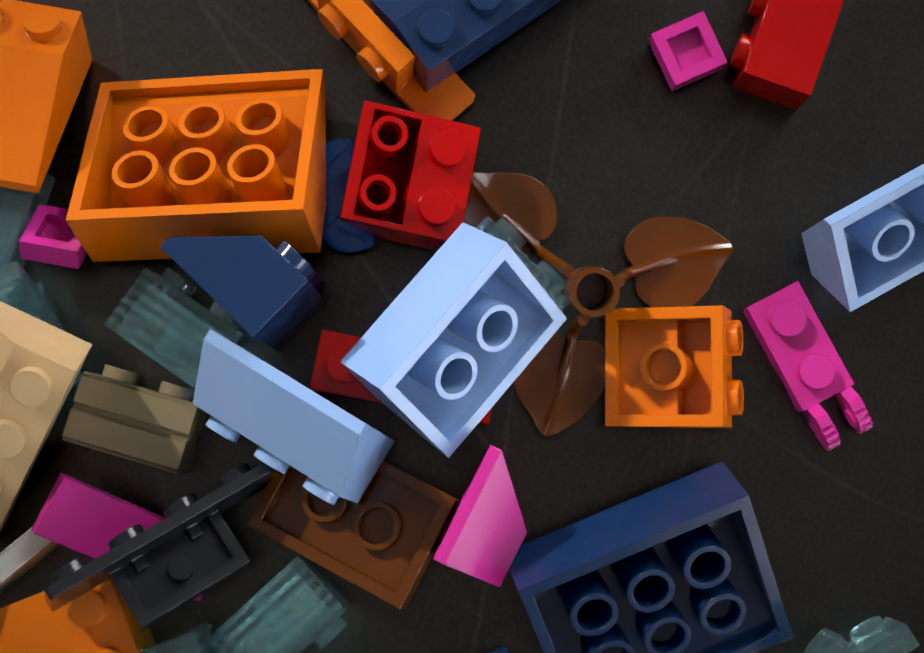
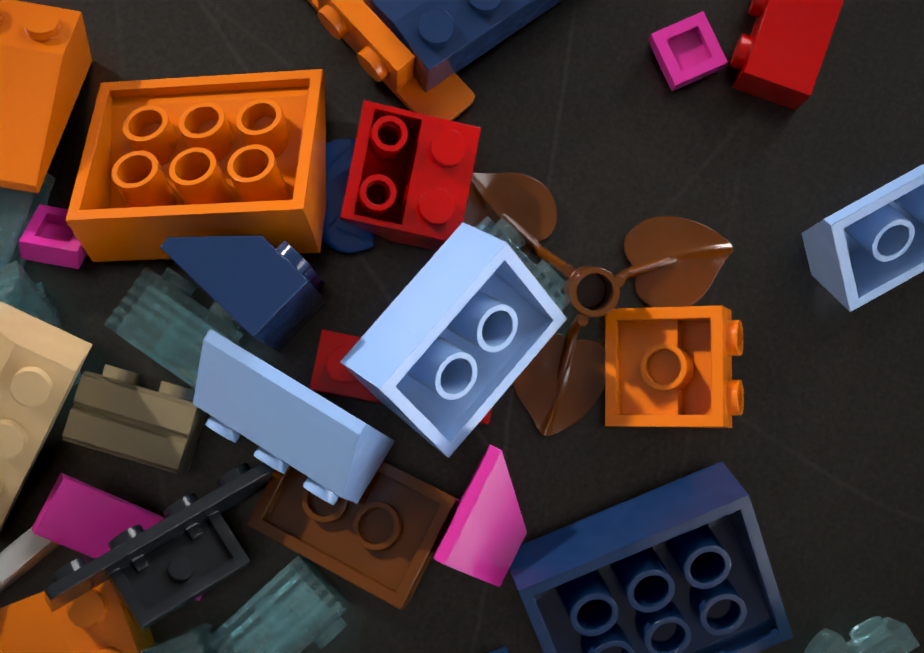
dark pink hinge [743,281,873,451] -> none

